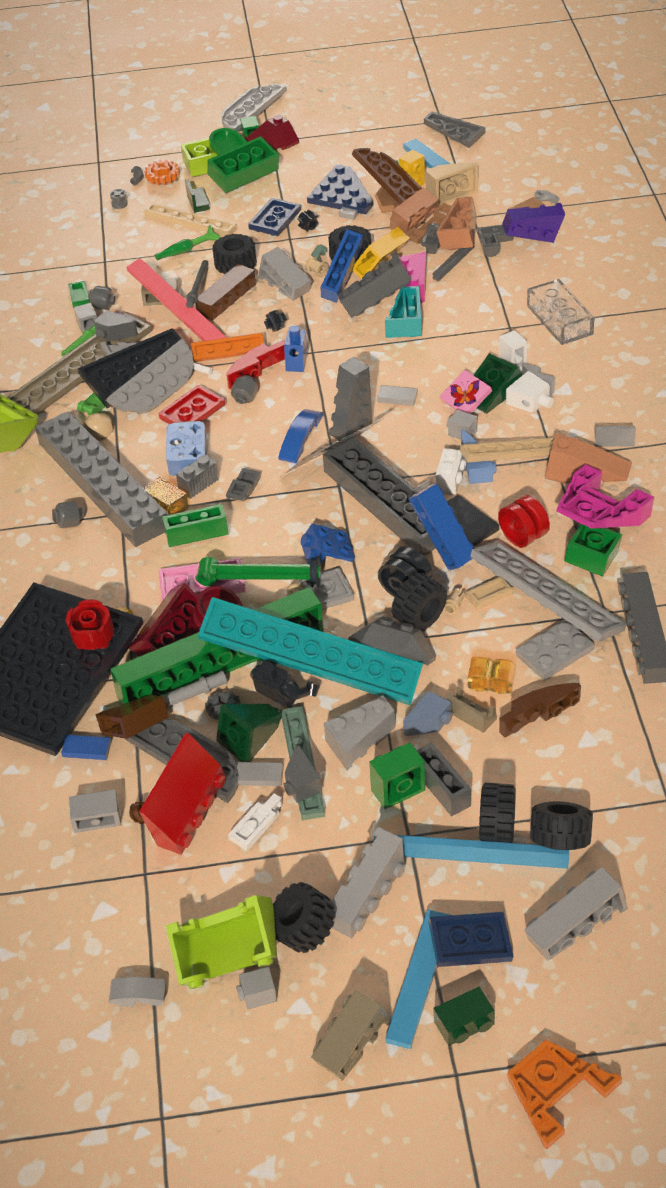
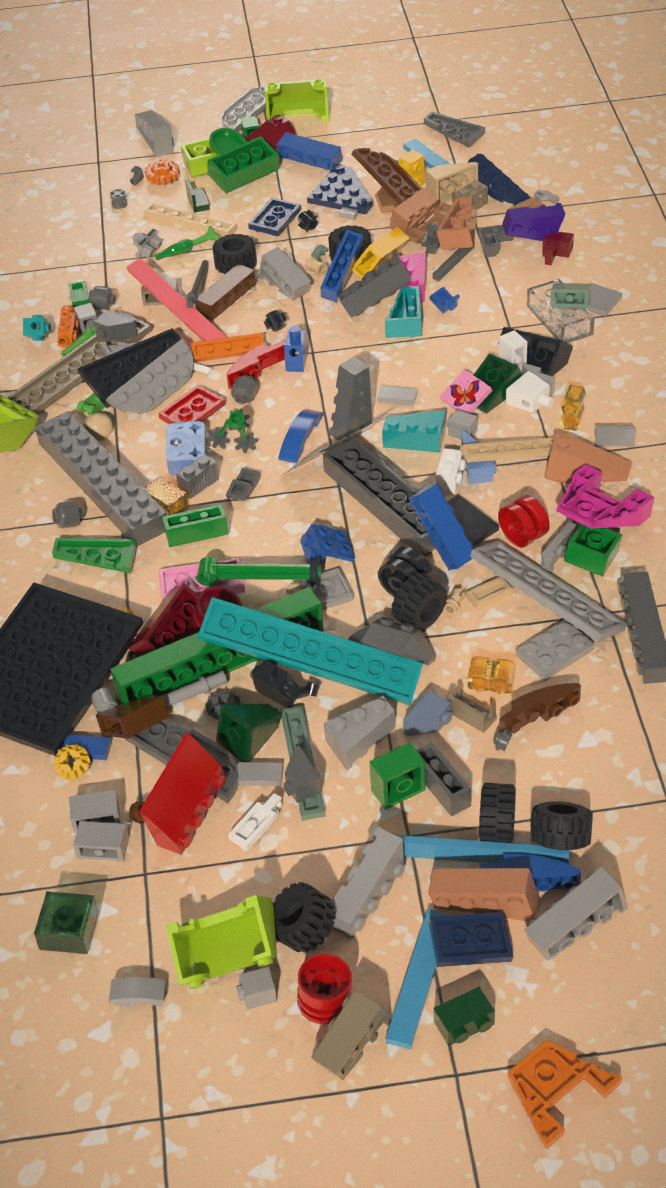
red brick [66,599,114,650] -> none
none -> teal brick [23,315,51,341]
none -> clear green brick [34,891,99,954]
none -> green wing [52,538,137,573]
none -> yellow gear [53,744,90,780]
none -> orange brick [57,305,79,348]
none -> light grey brick [73,821,129,862]
none -> light grey brick [92,688,118,713]
none -> light grey hips [132,228,163,259]
none -> light grey wedge [134,110,175,157]
none -> dark grey plant [206,409,258,453]
none -> lime windscreen [265,79,329,121]
none -> blue brick [277,132,343,171]
none -> red wheel [297,954,352,1024]
none -> teal wedge [382,410,446,453]
none -> nougat wedge [428,868,540,922]
none -> blue bracket [429,287,460,313]
none -> dark tan brick [452,180,488,210]
none -> dark blue plate [467,154,531,205]
none -> blue slope [480,854,581,891]
none -> dark grey plate [493,729,512,751]
none -> black wedge [498,327,573,376]
none -> light grey plate [541,522,576,573]
none -> dark red brick [542,232,574,266]
none -> sand green brick [551,283,591,309]
none -> clear yellow brick [561,385,586,431]
none -> light grey tile [584,283,623,317]

